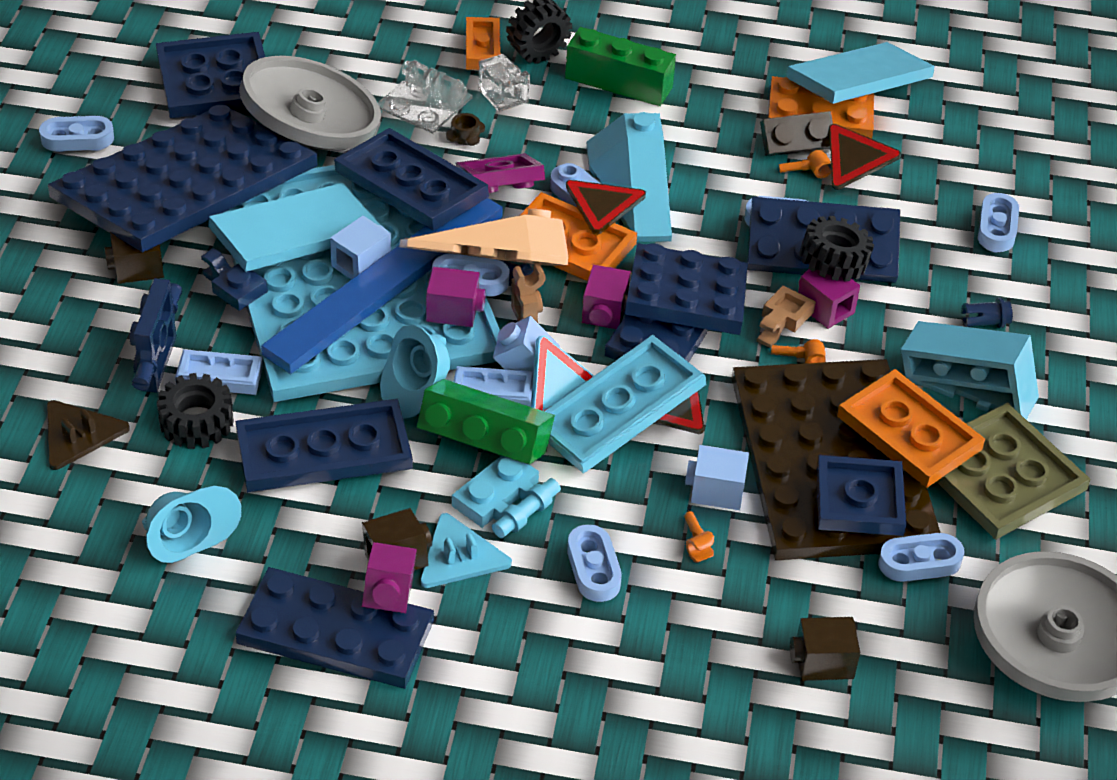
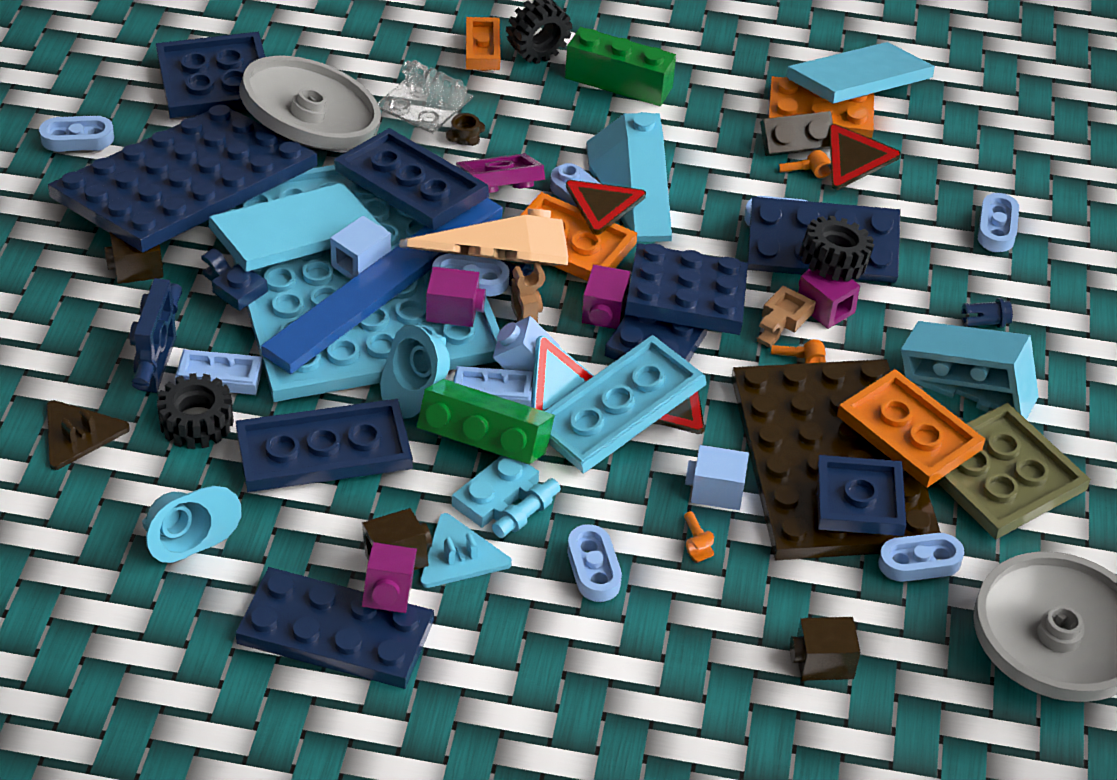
clear brick [478,54,530,112] -> none

